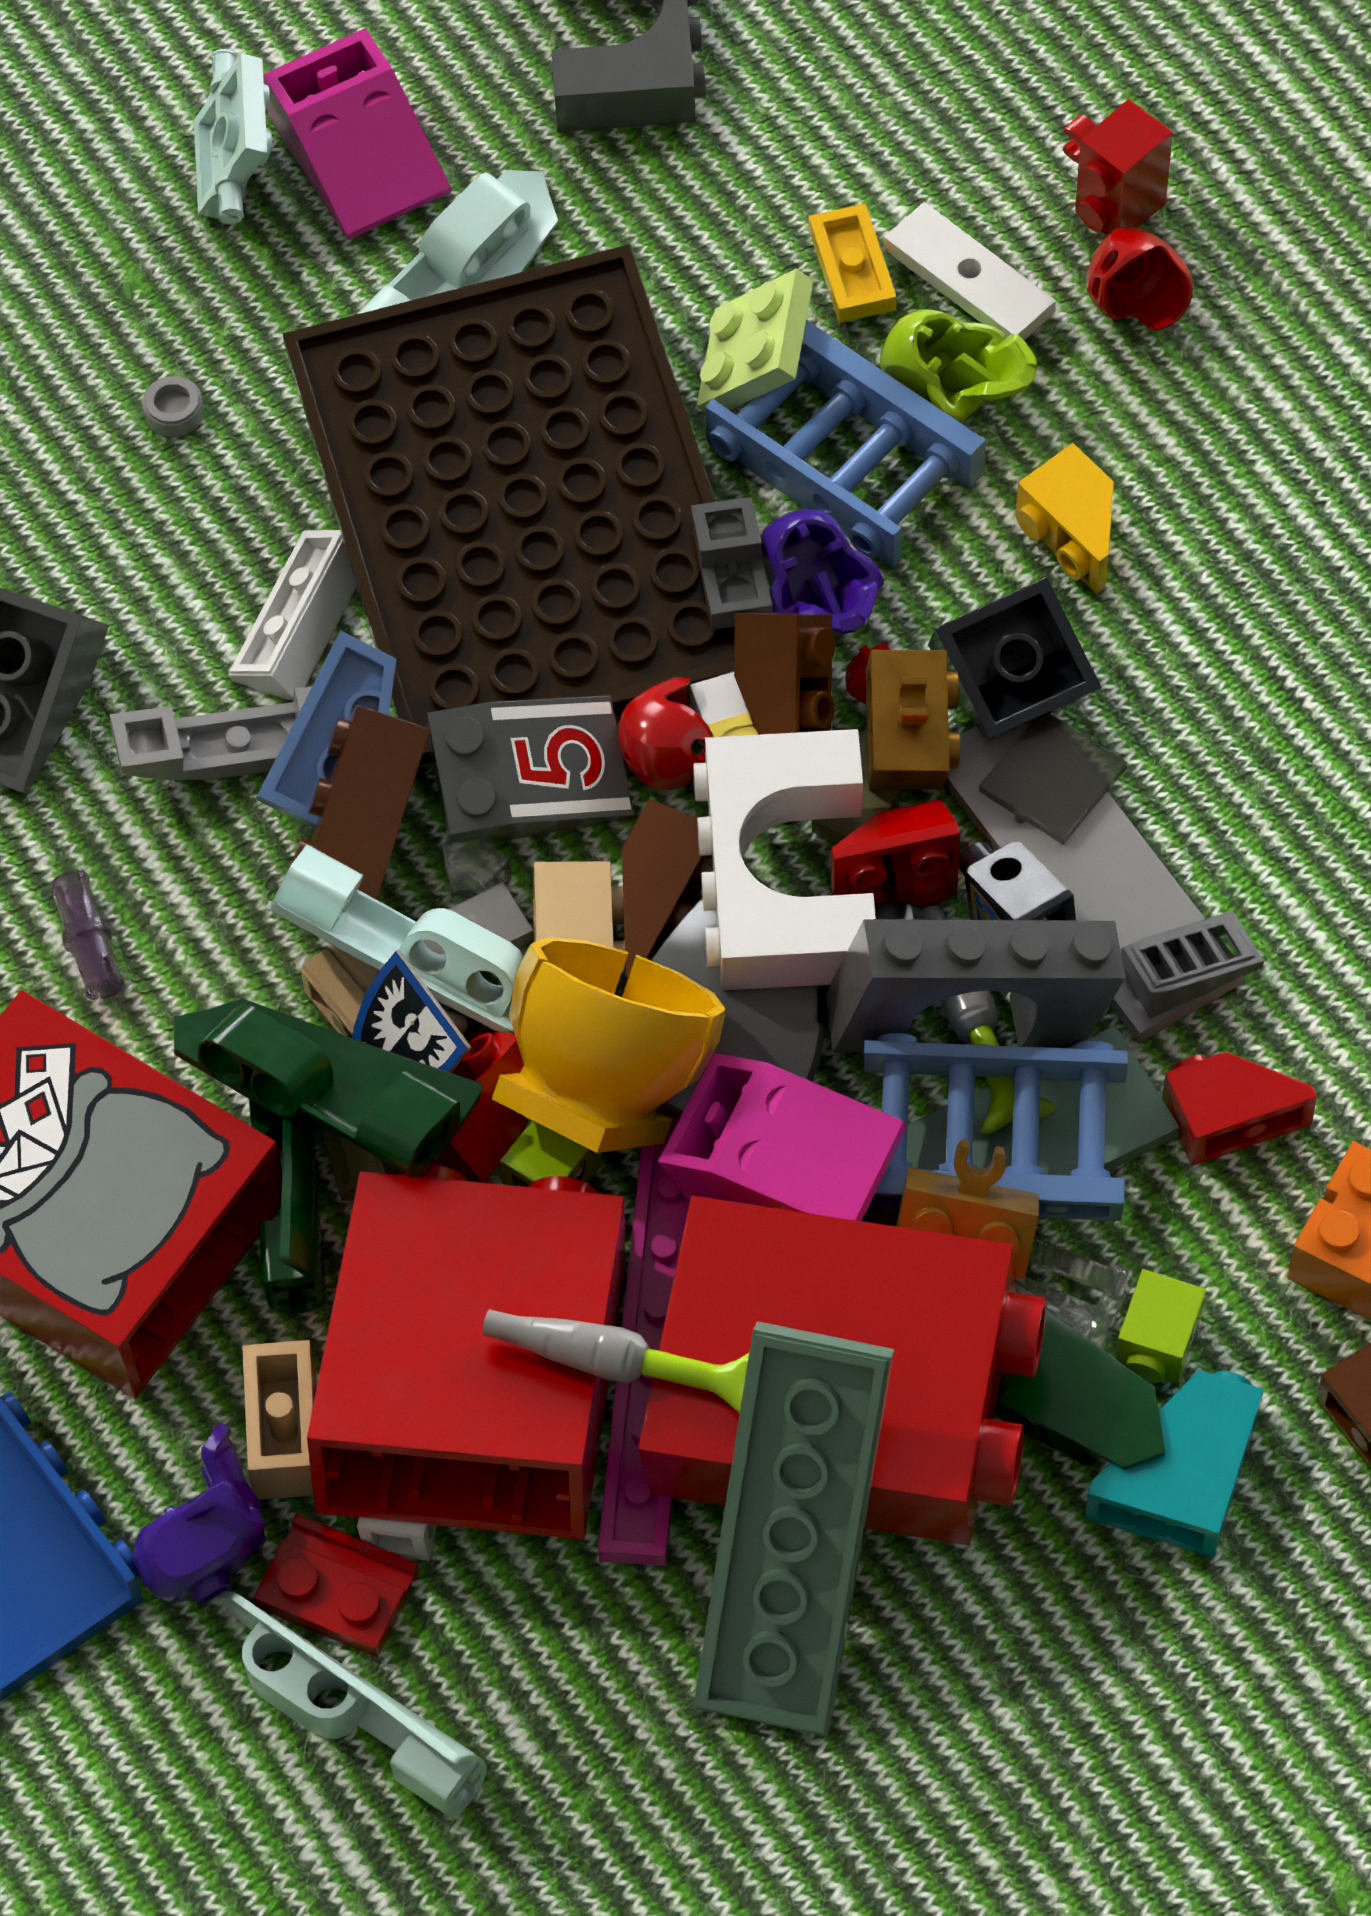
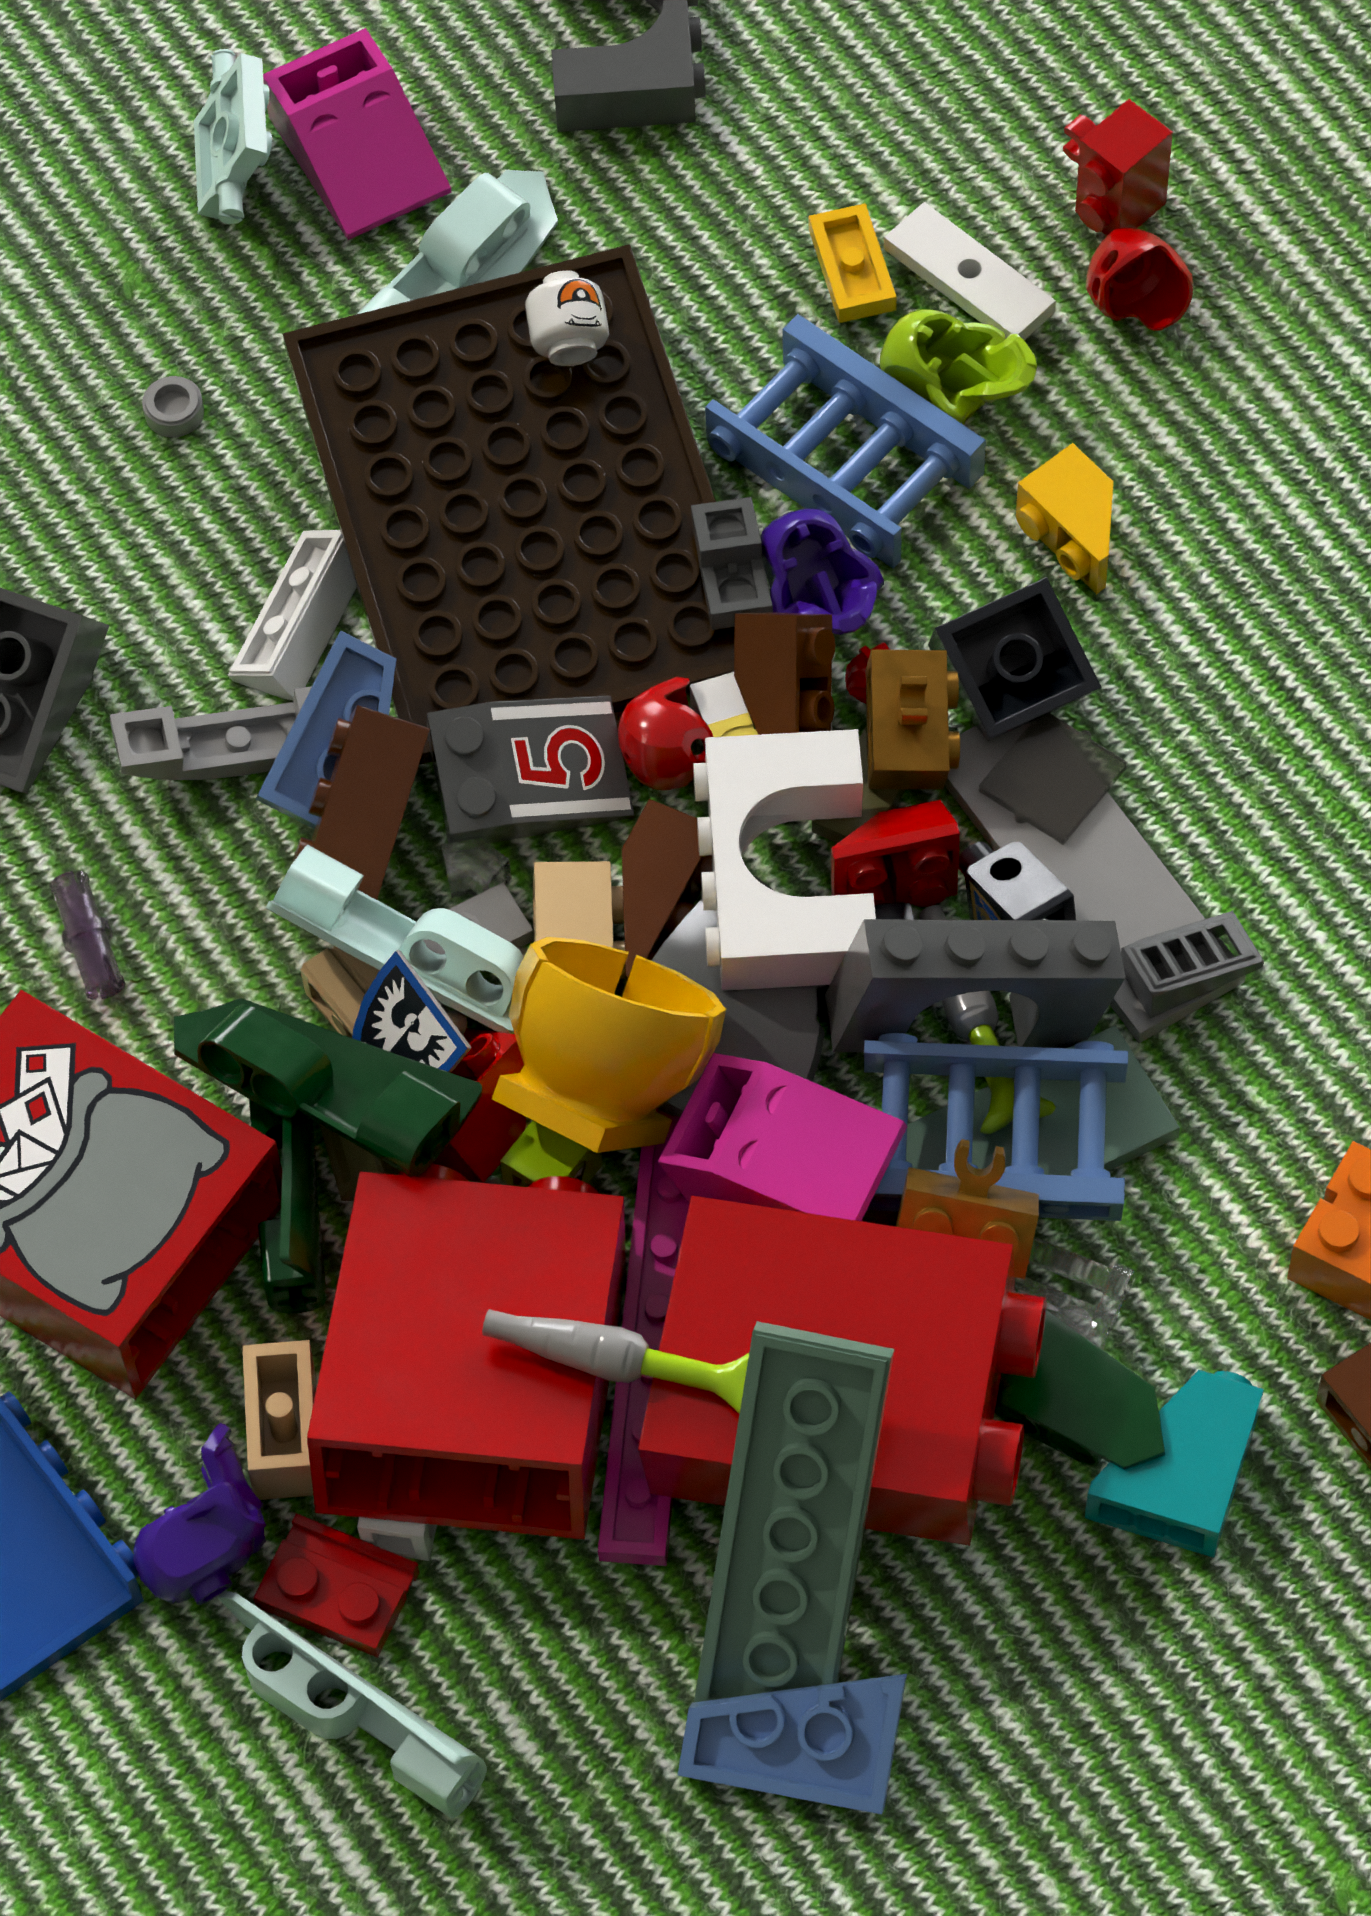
yellowish green plate [696,268,813,412] -> none
lime brick [1115,1269,1206,1385] -> none
red slope [1162,1052,1317,1166] -> none
none -> white head [525,271,609,366]
none -> medium blue wing [677,1674,907,1815]

